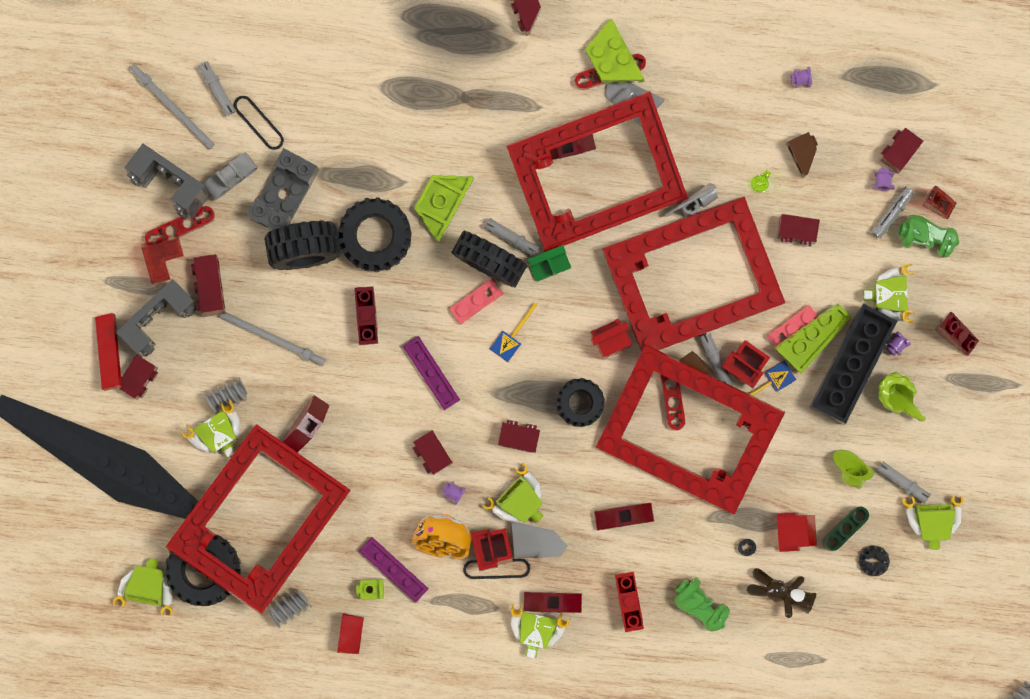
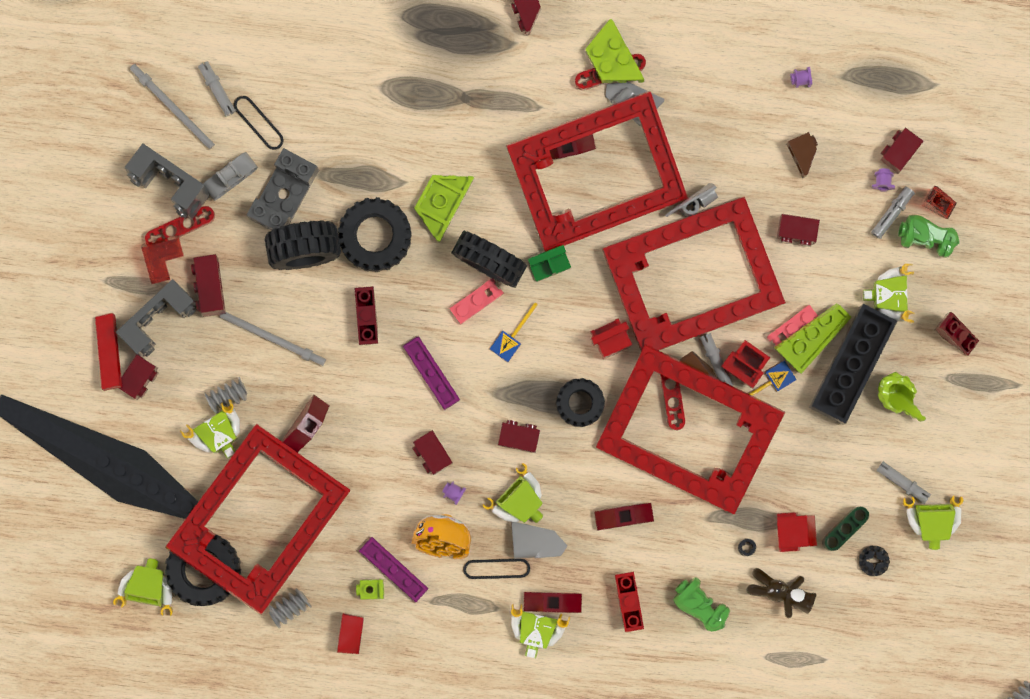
red plate [471,528,513,572] -> none
light grey pin [484,218,539,257] -> none
clear neon green piece [751,170,771,193] -> none
lime piece [833,449,874,489] -> none
medium lavender brick [886,331,911,356] -> none

